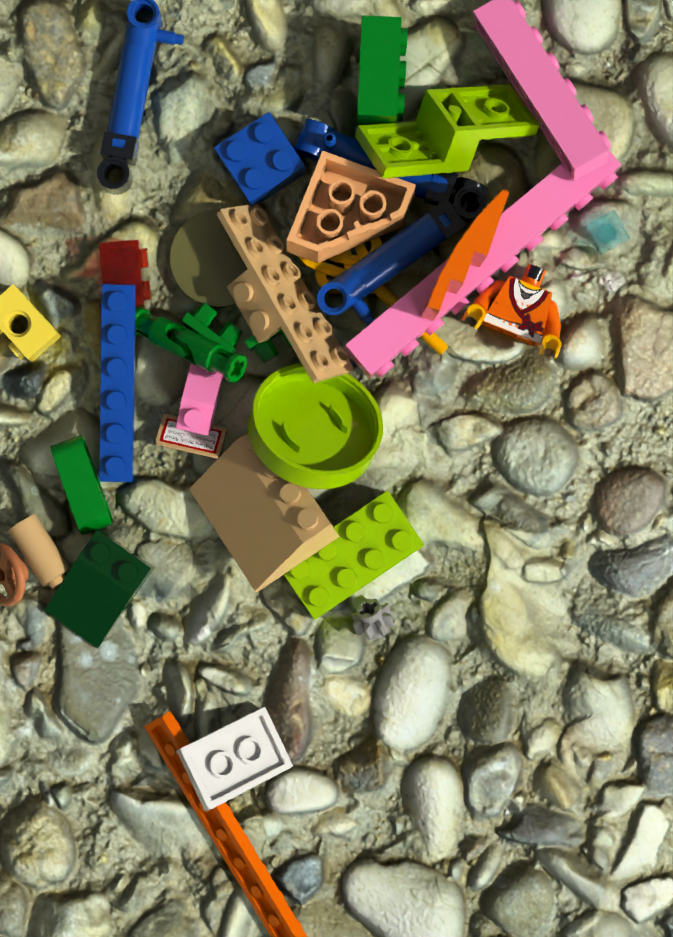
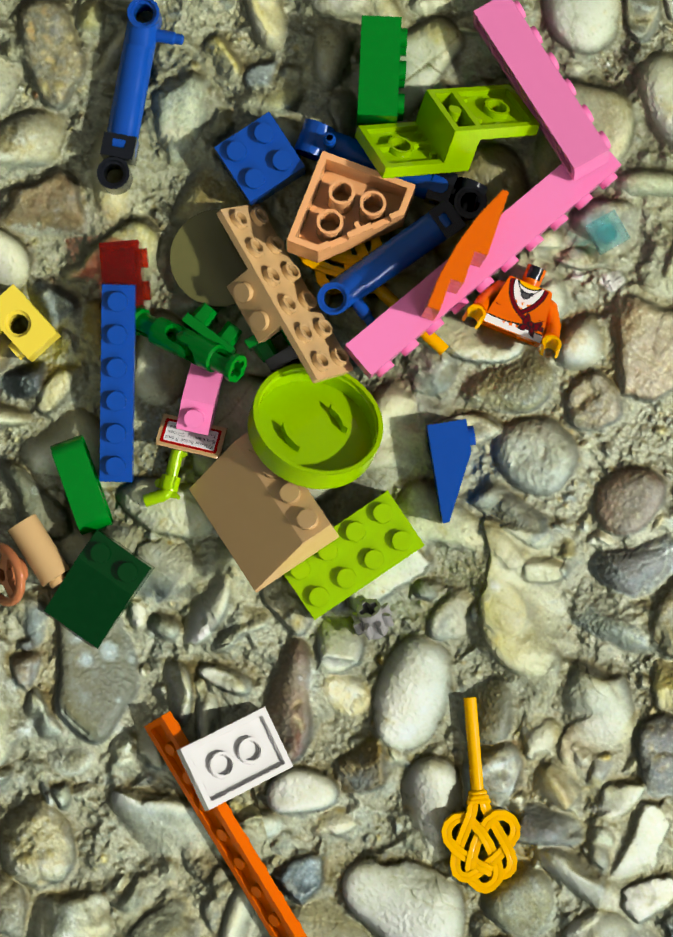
none -> lime piece [143,449,188,507]
none -> dark grey tile [265,345,299,373]
none -> blue slope [426,419,476,524]
none -> yellow piece [440,696,521,894]

